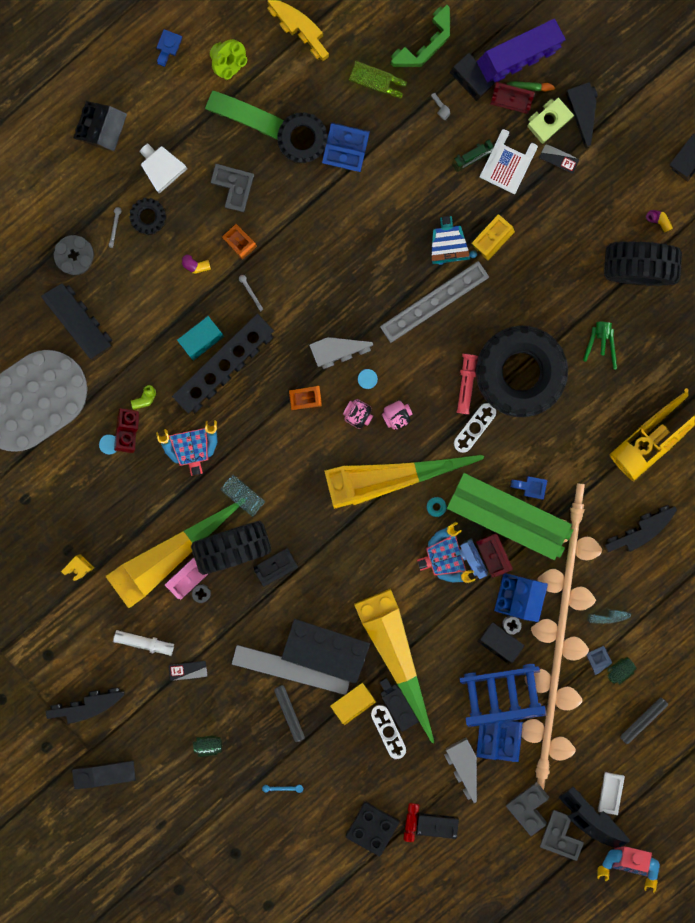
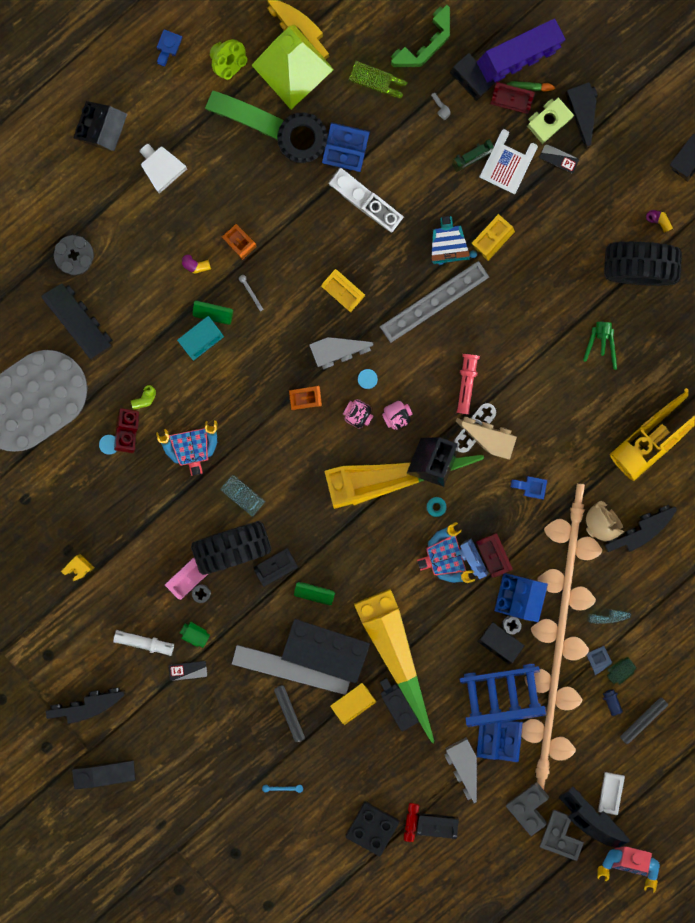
yellow plate [106,499,246,608] -> none
light grey hinge [109,207,122,248] -> none
black tyre [129,198,166,235] -> none
black brick [172,314,275,414] -> none
clear green brick [193,735,222,757] -> none
dark grey plate [211,164,254,213] -> none
white beam [371,705,406,759] -> none
bright green brick [447,473,573,560] -> none
black tyre [476,326,568,417] -> none
none -> green brick [180,621,210,648]
none -> green slope [193,301,234,325]
none -> lime slope [252,25,334,110]
none -> green slope [294,581,335,605]
none -> yellow hinge [321,269,365,313]
none -> white slope [328,168,403,233]
none -> black slope [407,437,458,487]
none -> tan slope [456,417,517,460]
none -> tan cylinder [586,501,624,541]
none -> dark blue pin [603,689,623,716]

